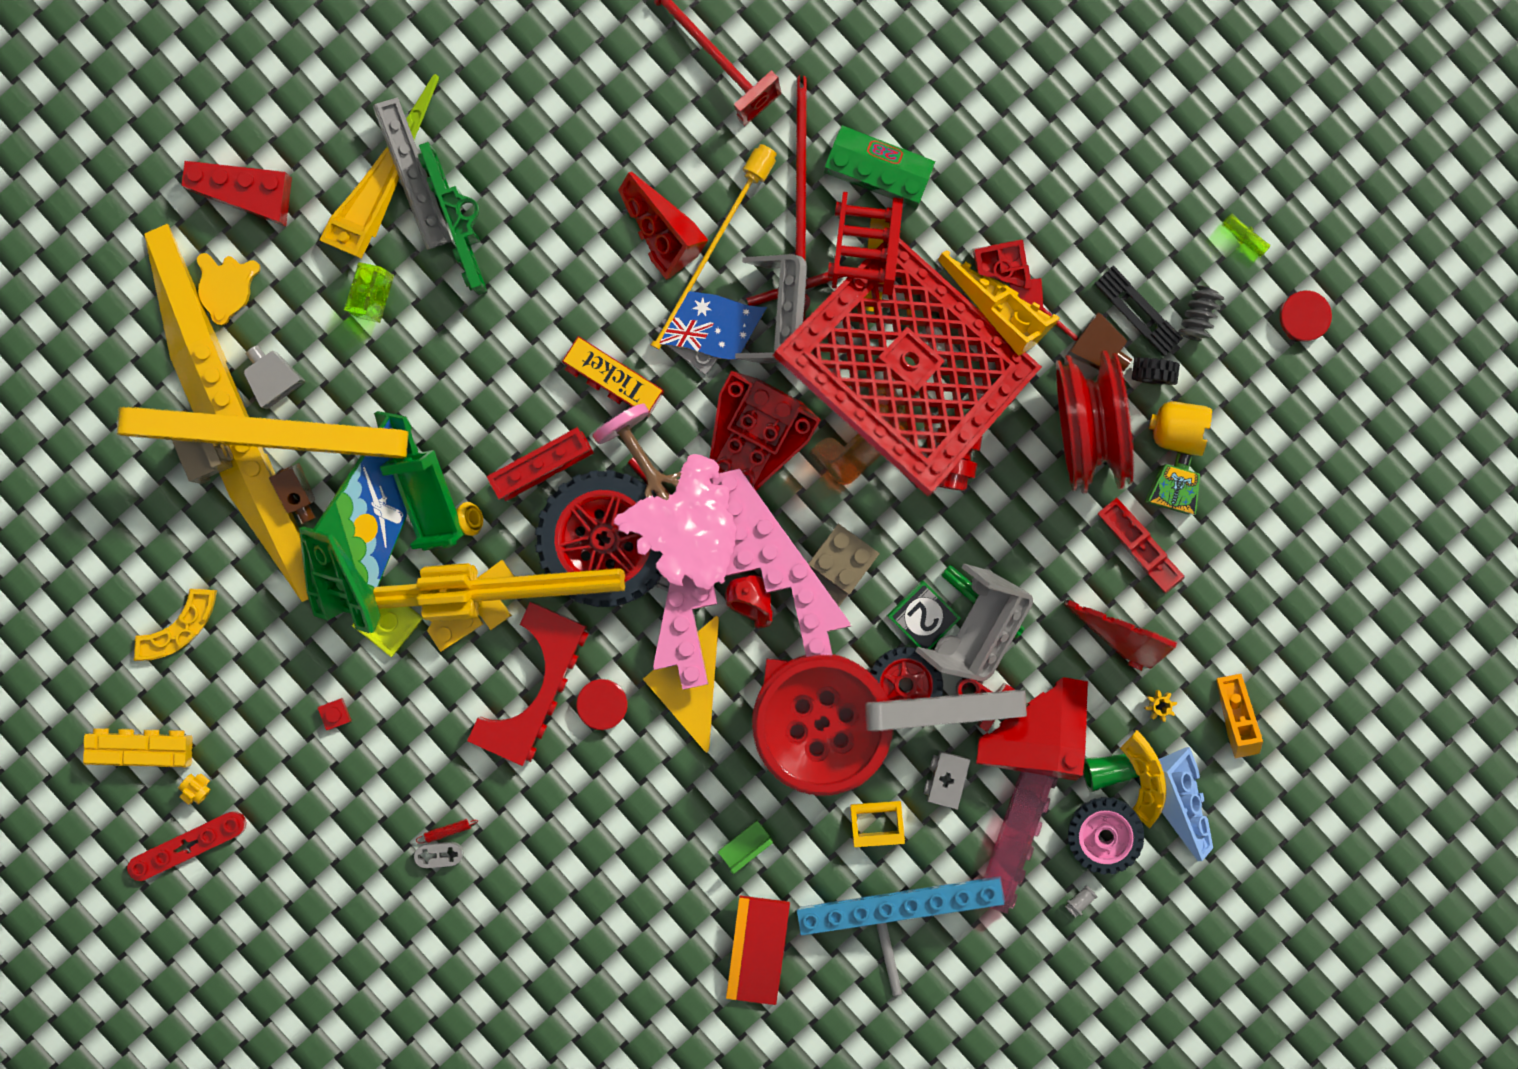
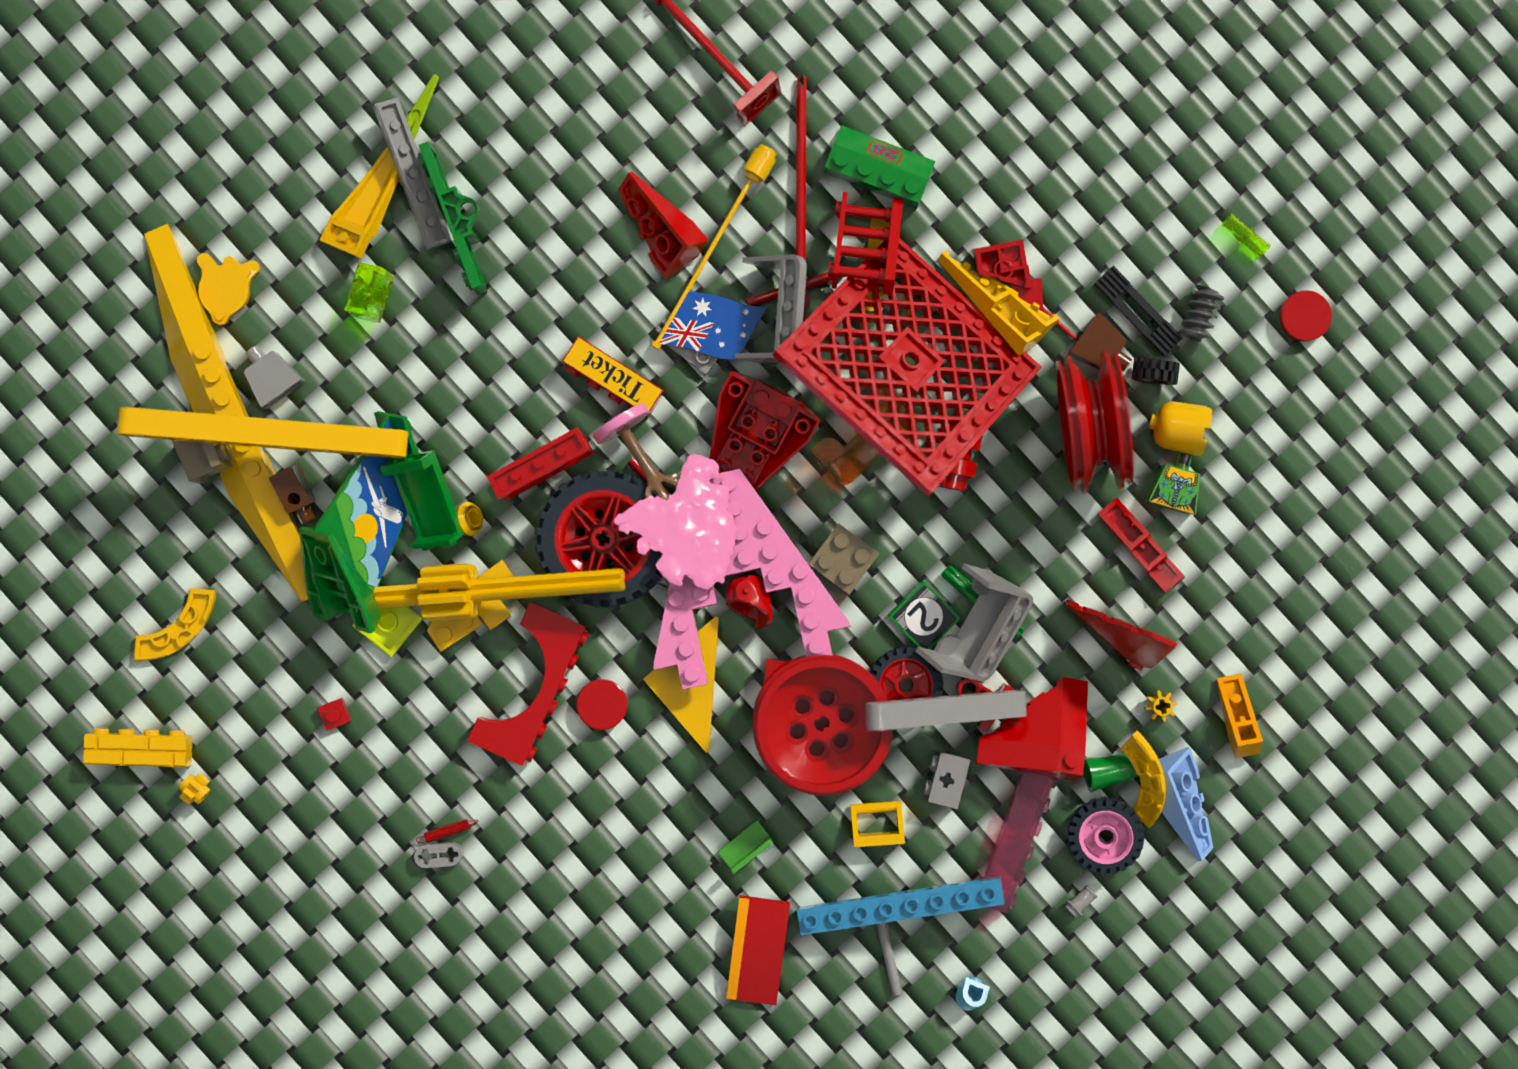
red piece [127,811,247,881] -> none
red wedge [182,161,292,227] -> none
none -> medium azure plate [956,977,989,1011]

